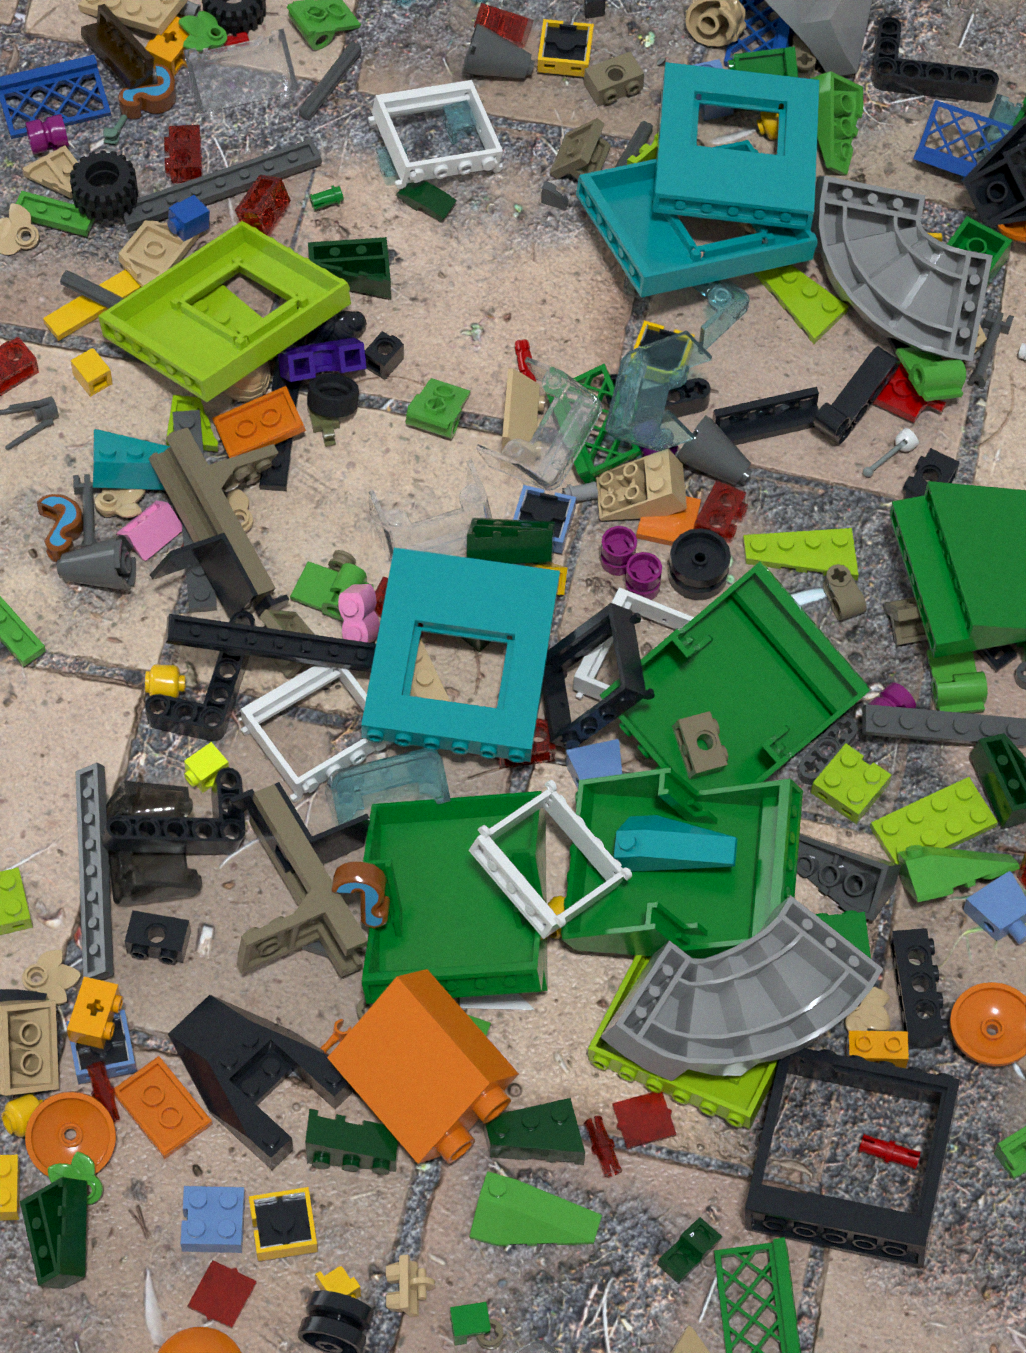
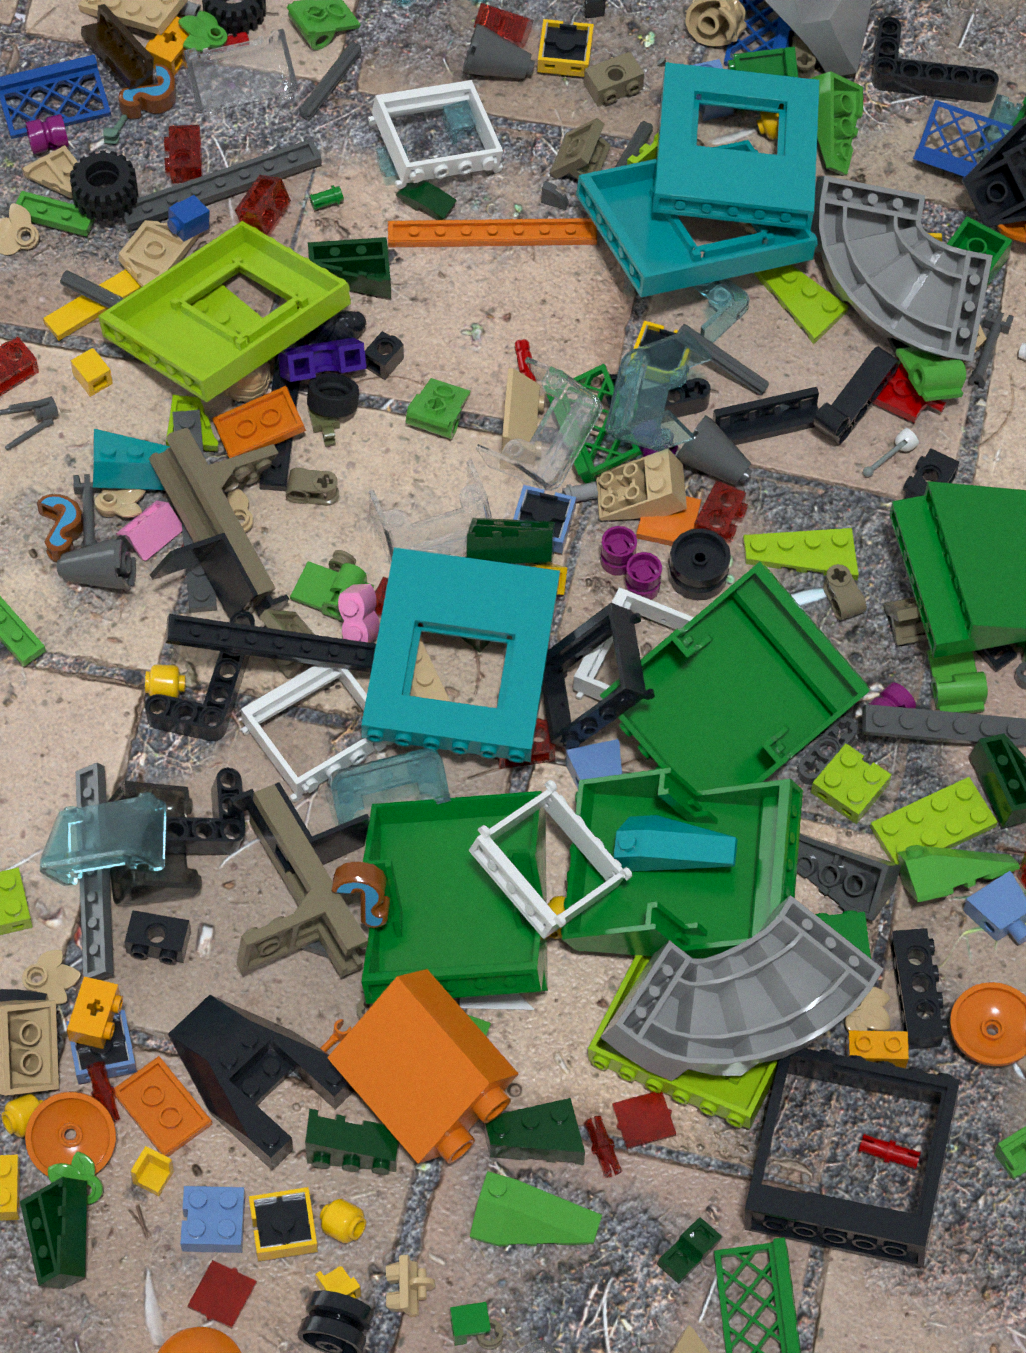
neon yellow brick [184,742,229,793] -> none
dark tan brick [672,711,728,780] -> none
none -> clear light blue windscreen [40,793,166,886]
none -> yellow panel [131,1146,174,1196]
none -> dark tan piece [285,468,339,506]
none -> yellow head [320,1199,366,1243]
none -> orange tile [388,218,597,248]
none -> dark grey axle [676,324,769,395]

